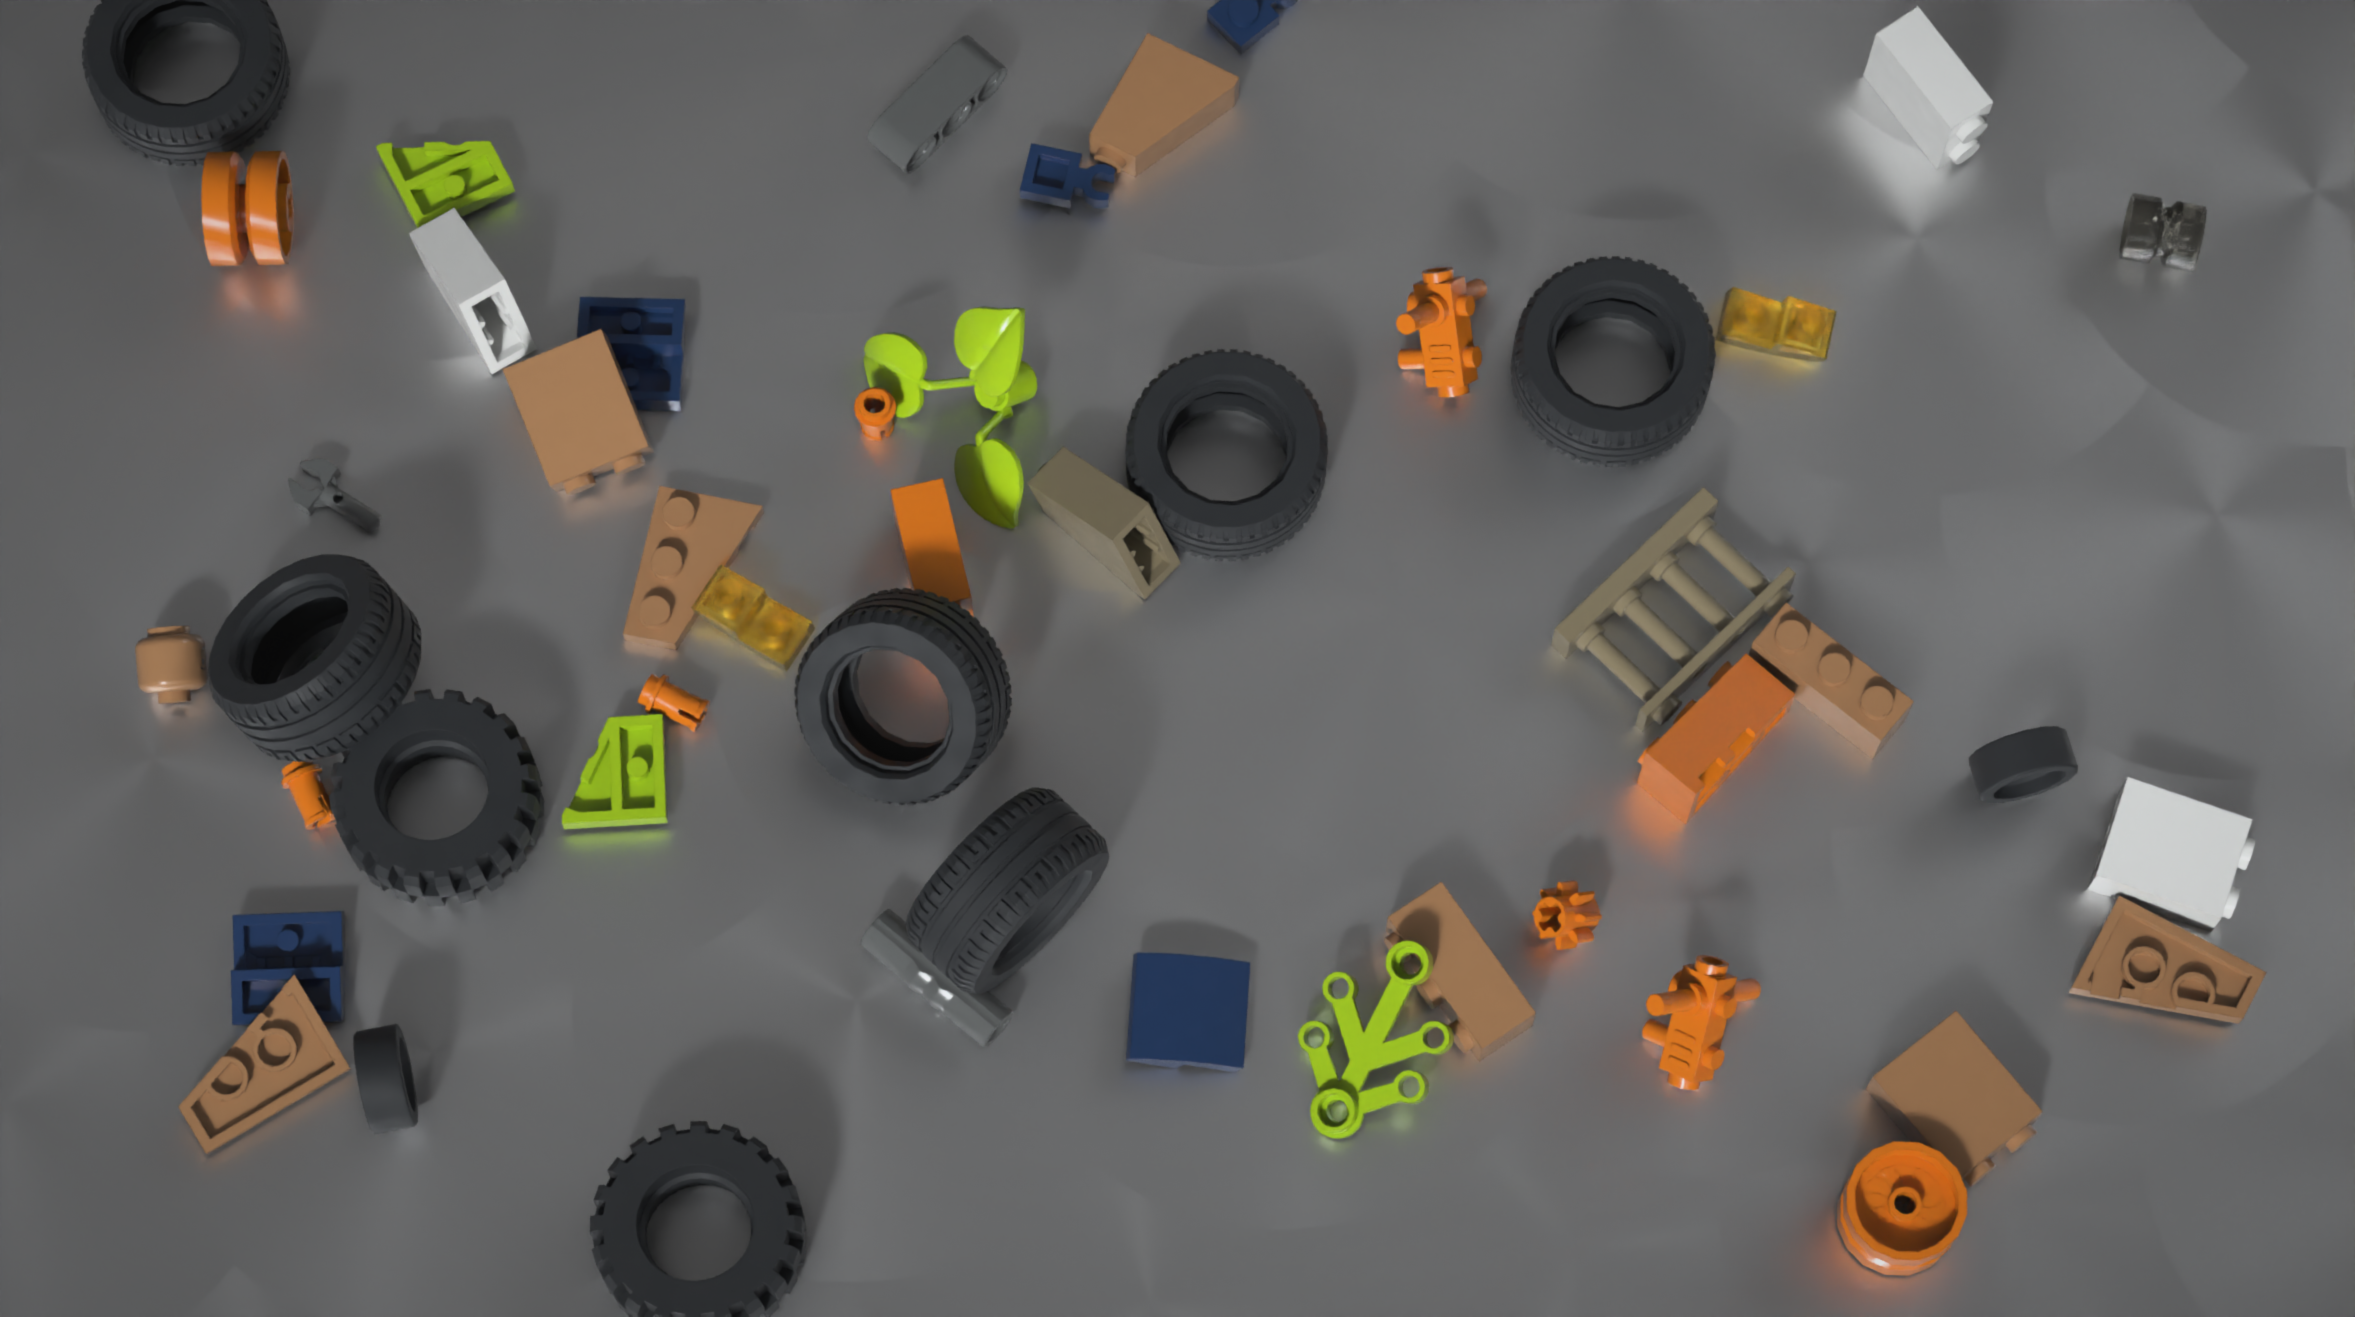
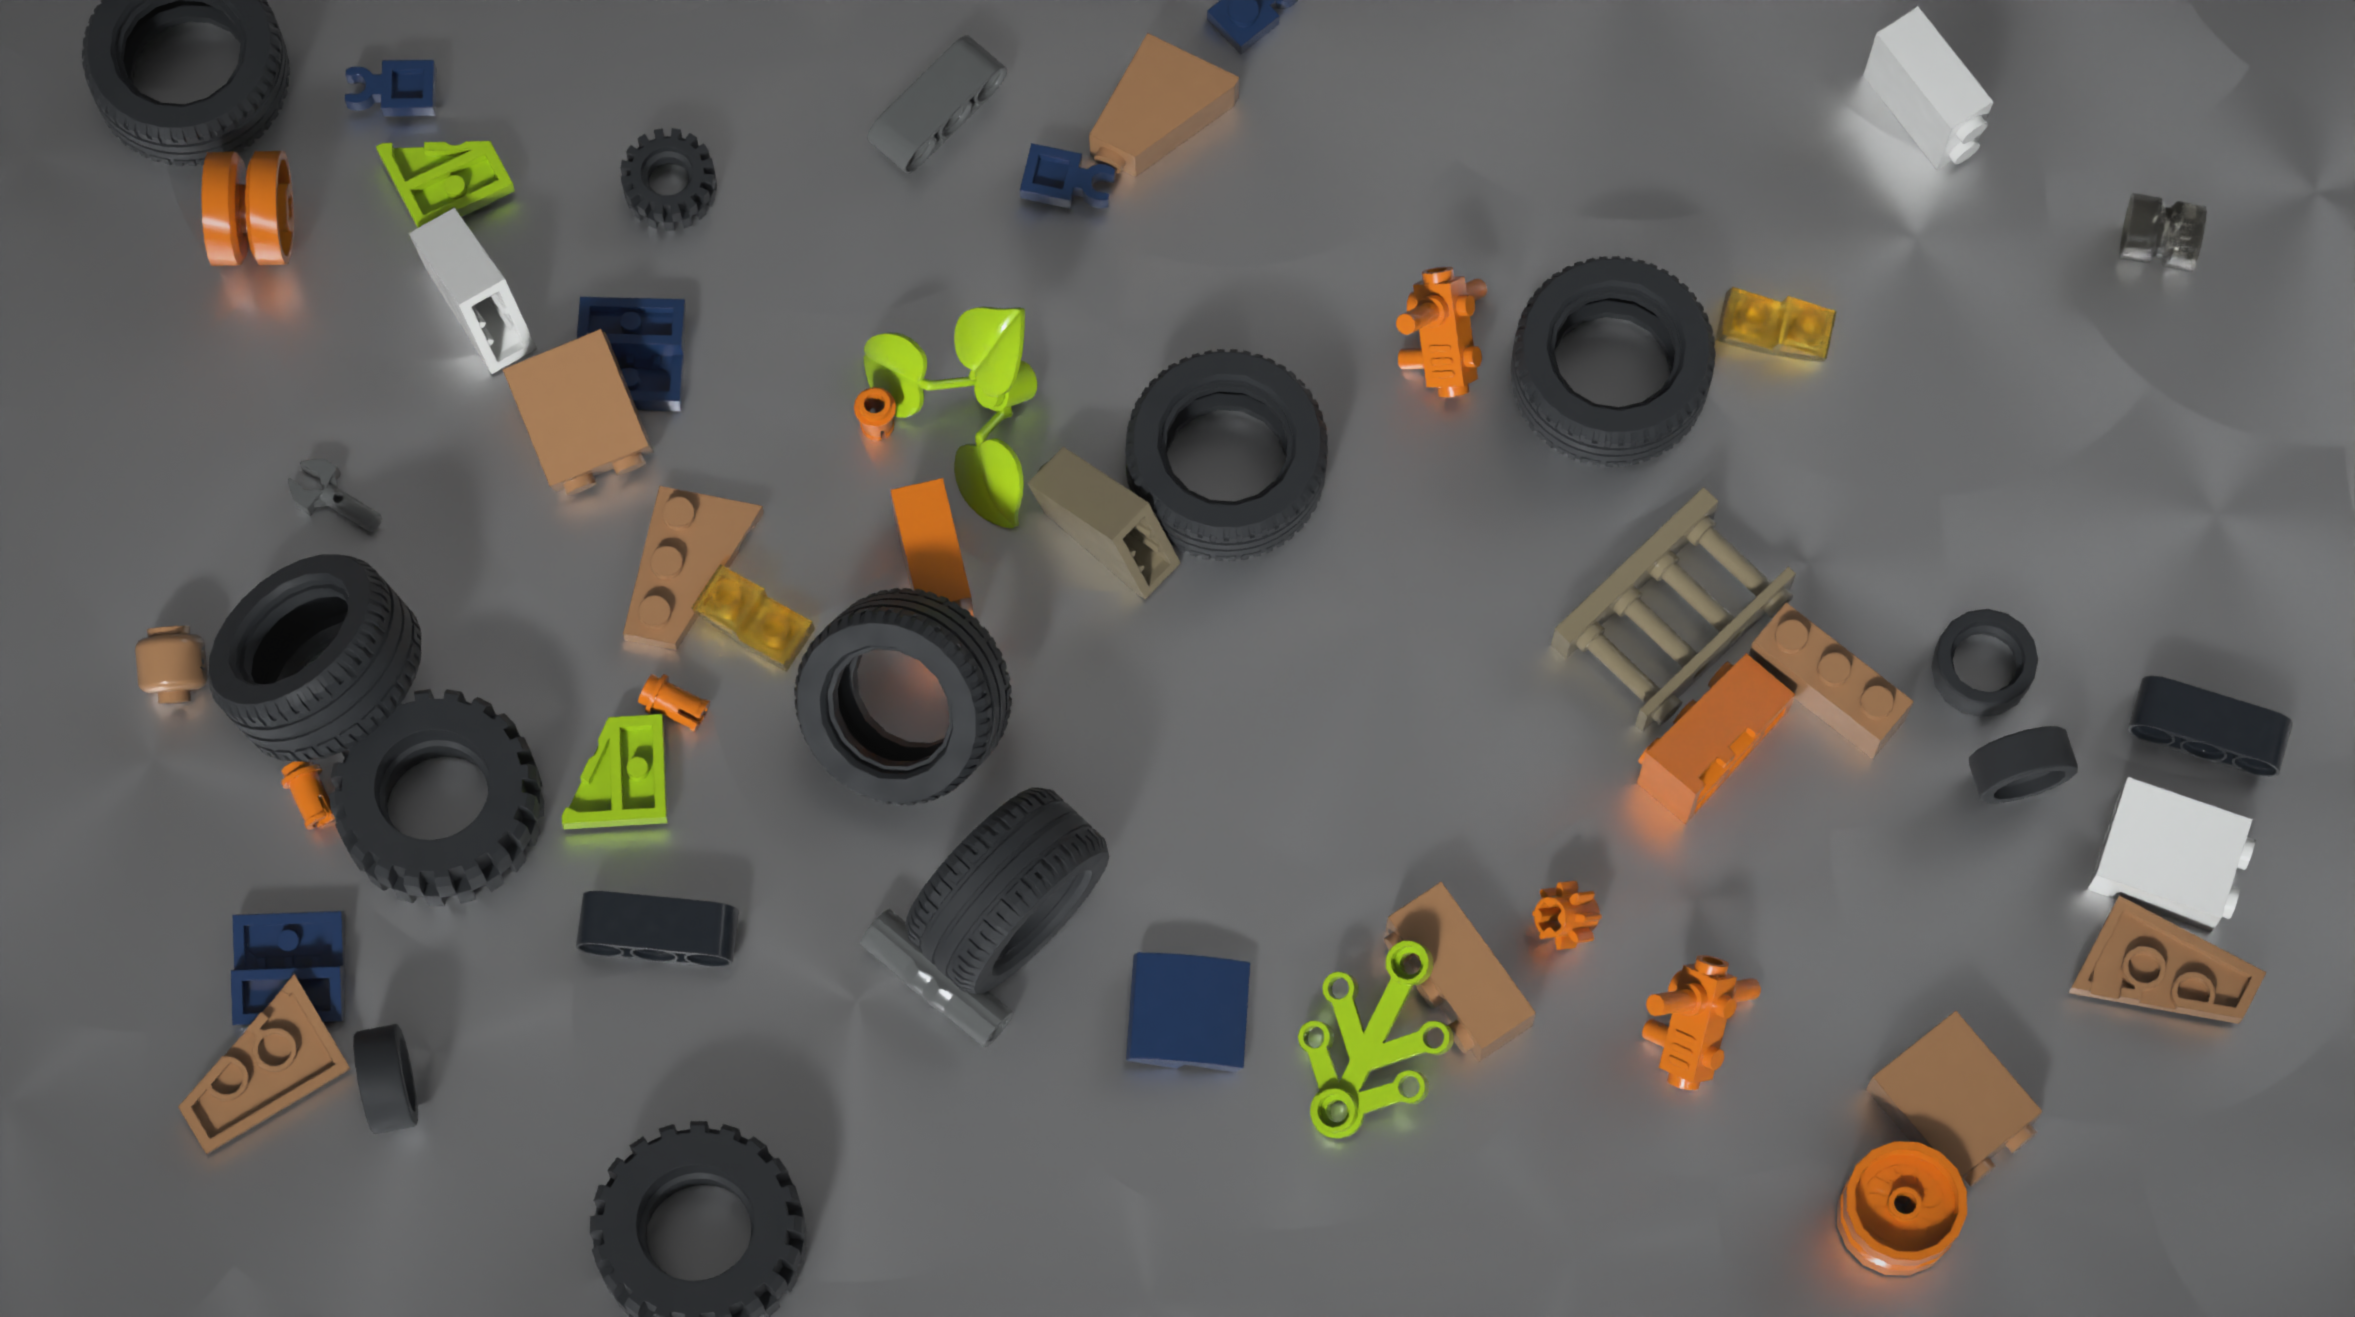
none -> dark blue plate [345,60,437,116]
none -> black beam [576,891,739,967]
none -> black tyre [620,128,717,231]
none -> black tyre [1931,609,2038,717]
none -> black beam [2128,676,2293,777]

